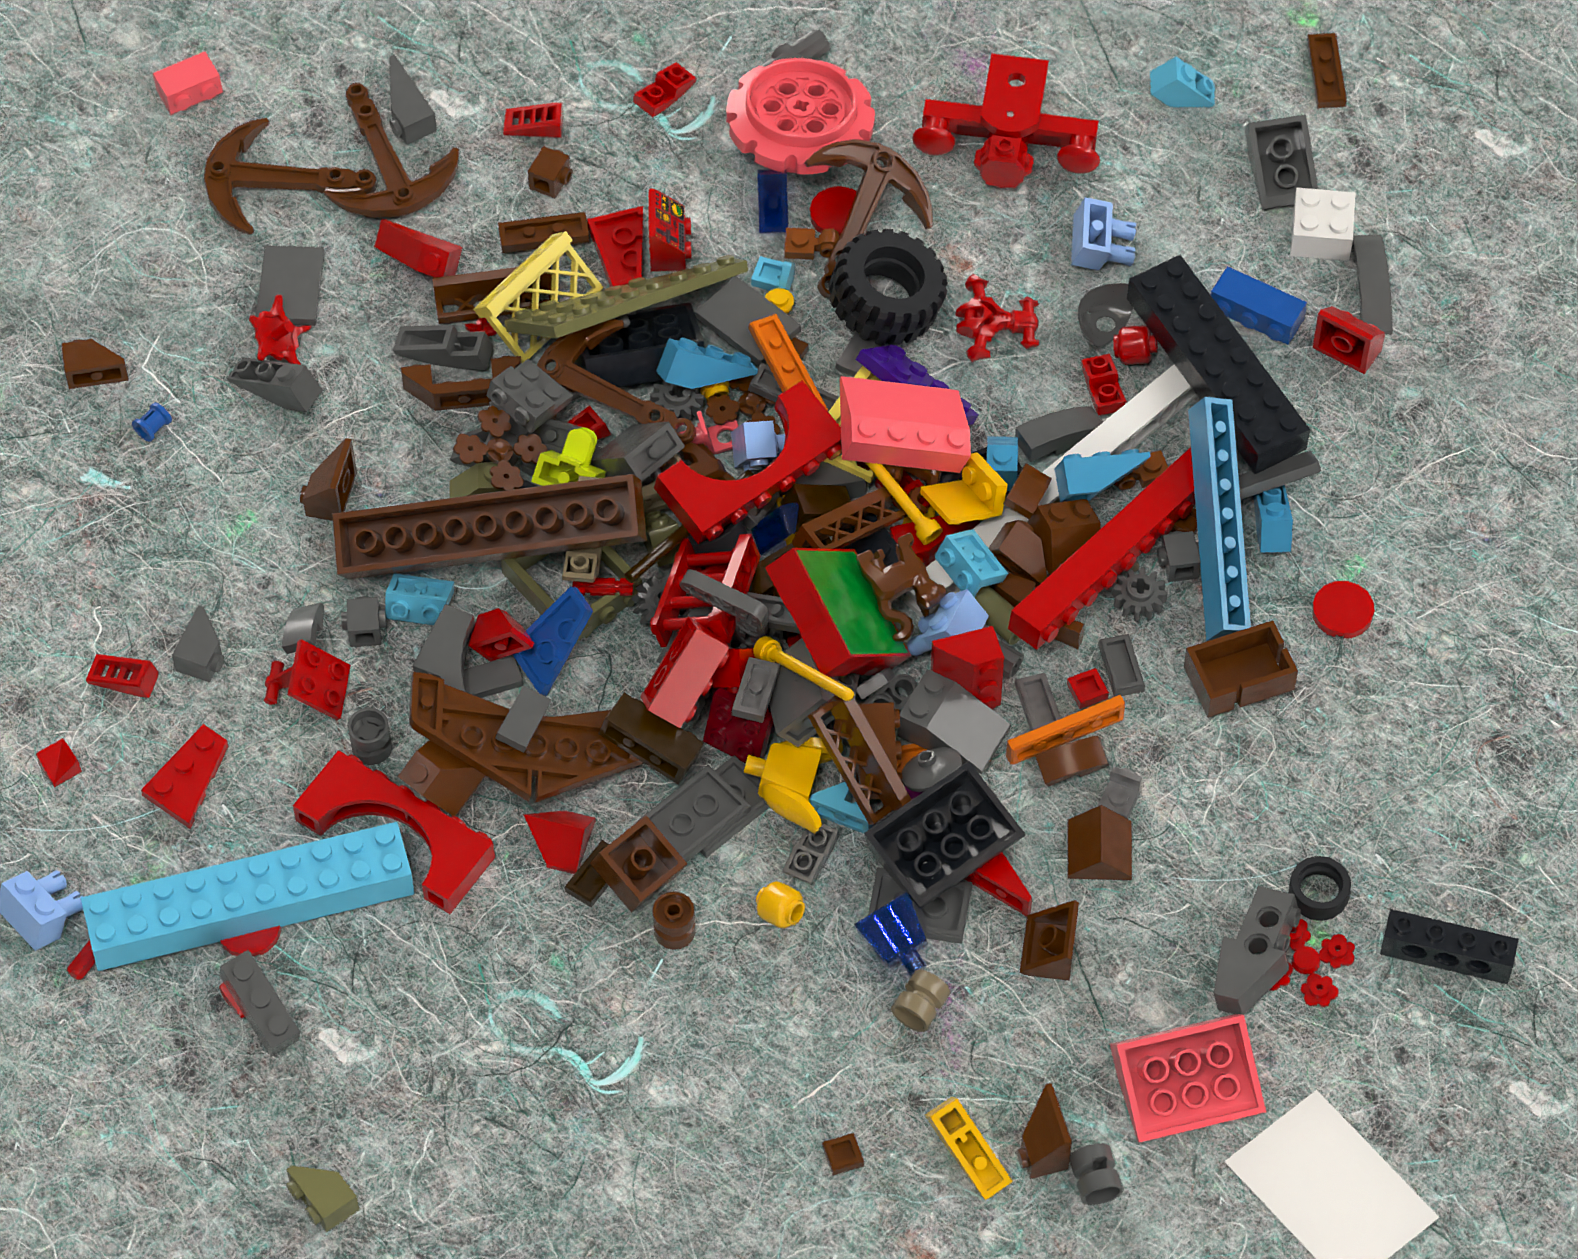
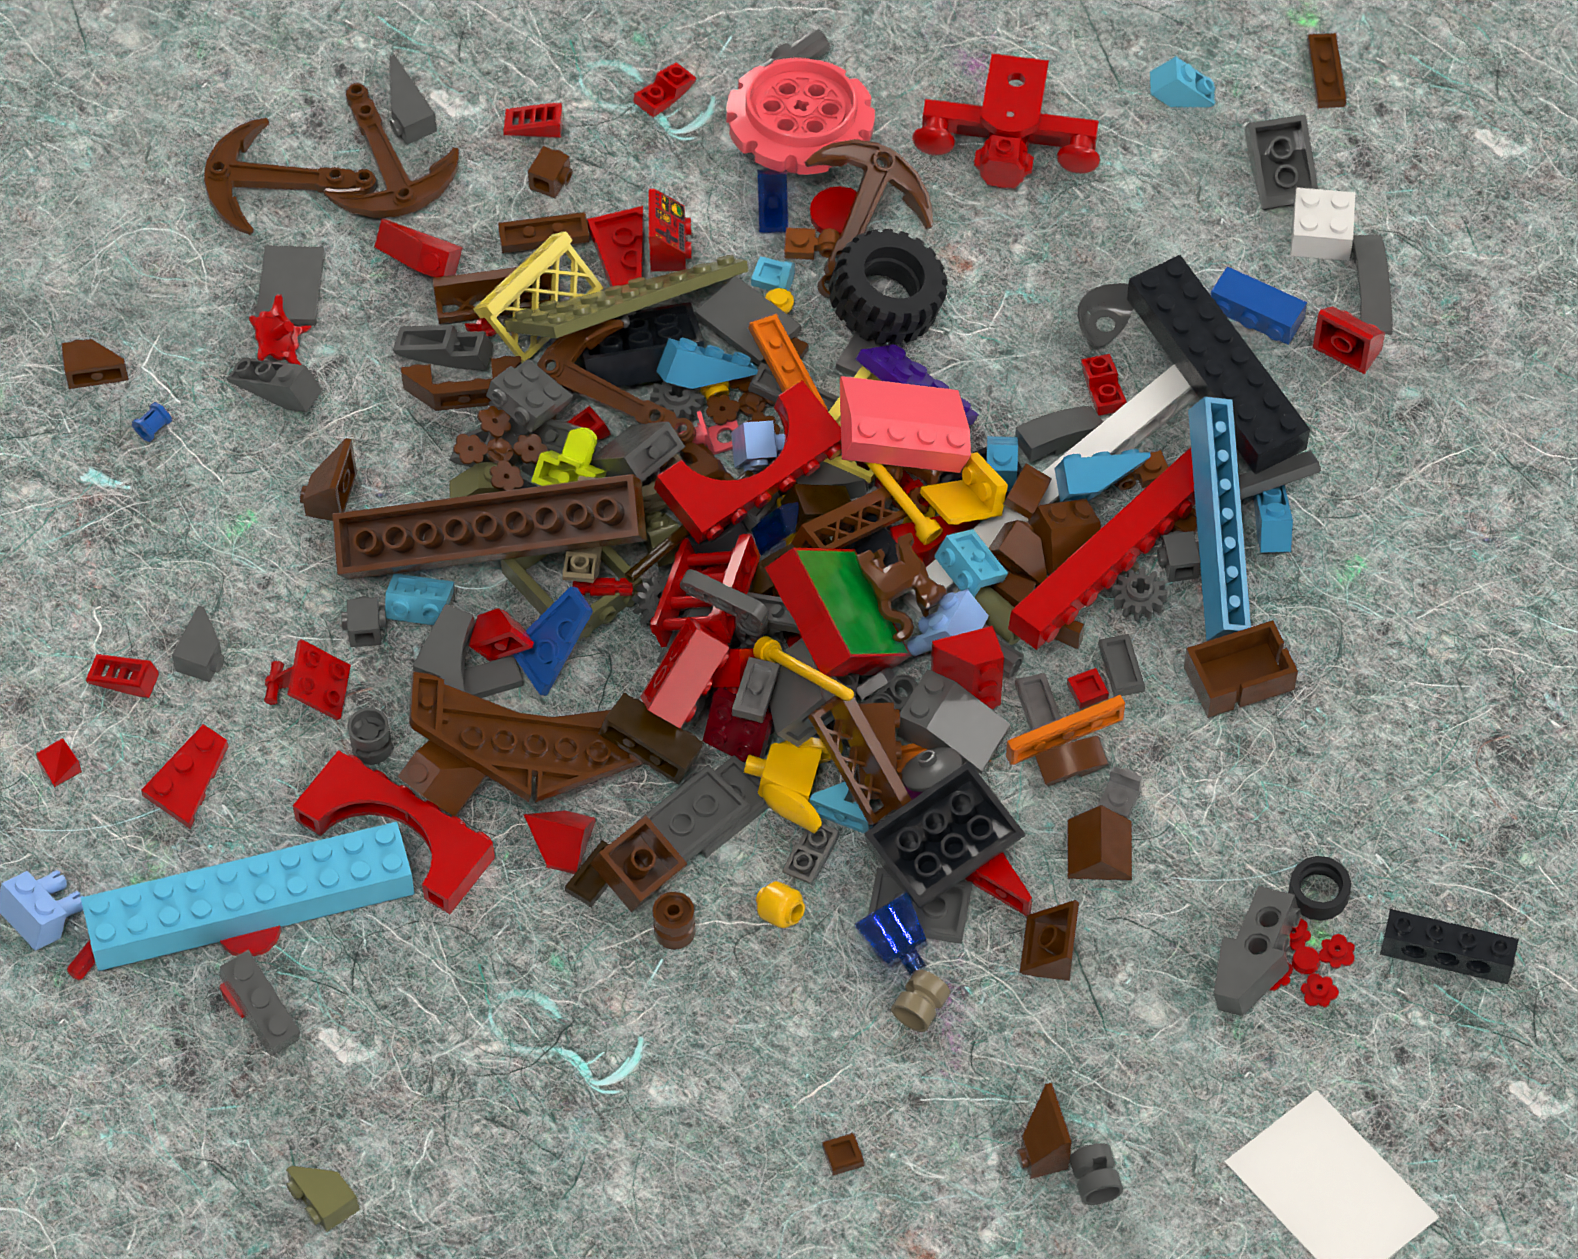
coral brick [153,51,223,115] -> none
dark grey slope [282,602,324,654] -> none
dark grey tile [495,685,552,753] -> none
yellow slope [925,1096,1013,1200] -> none
red piece [956,274,1040,362] -> none
light blue brick [1071,197,1136,271] -> none
coral slope [1110,1014,1266,1143] -> none
red head [1113,325,1158,365] -> none
red tile [1312,581,1375,638] -> none

